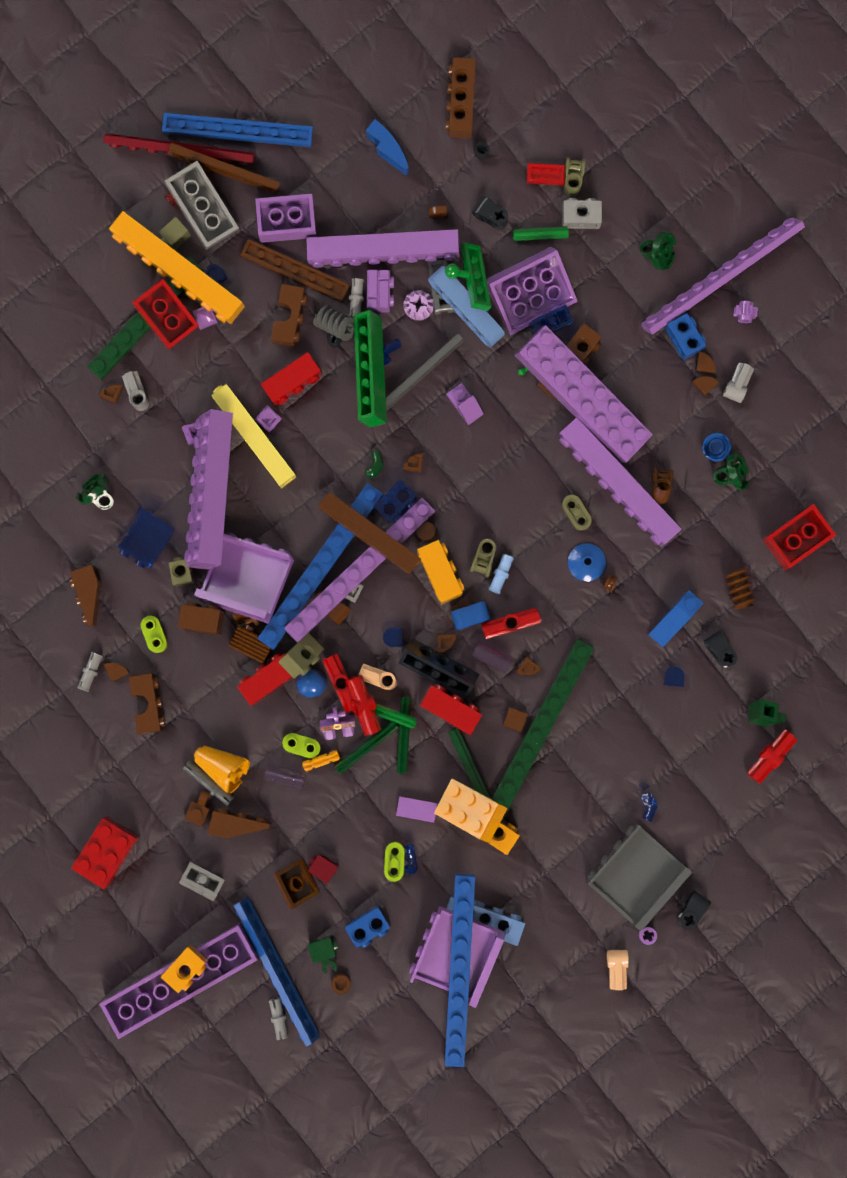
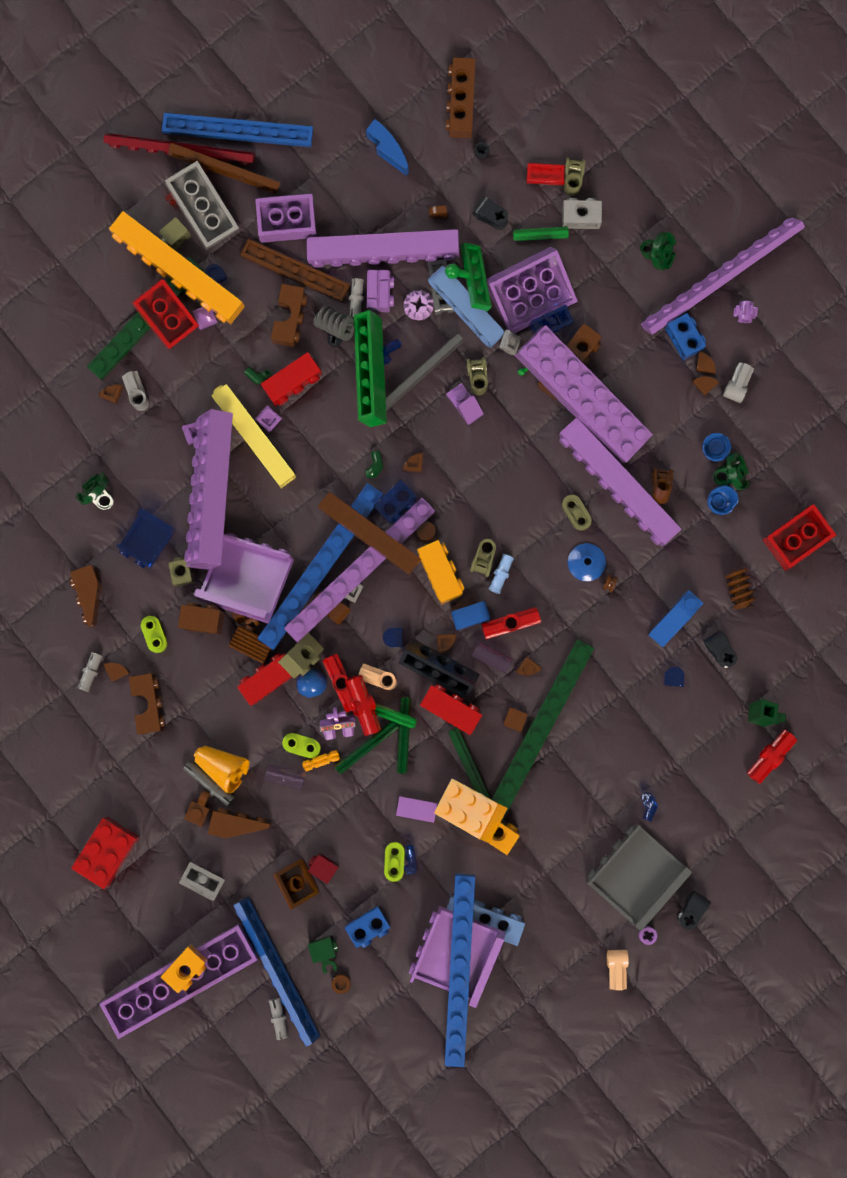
none -> dark green arm [244,367,272,384]
none -> olive piece [466,357,488,395]
none -> light grey tile [499,330,521,355]
none -> blue hair [707,486,739,515]

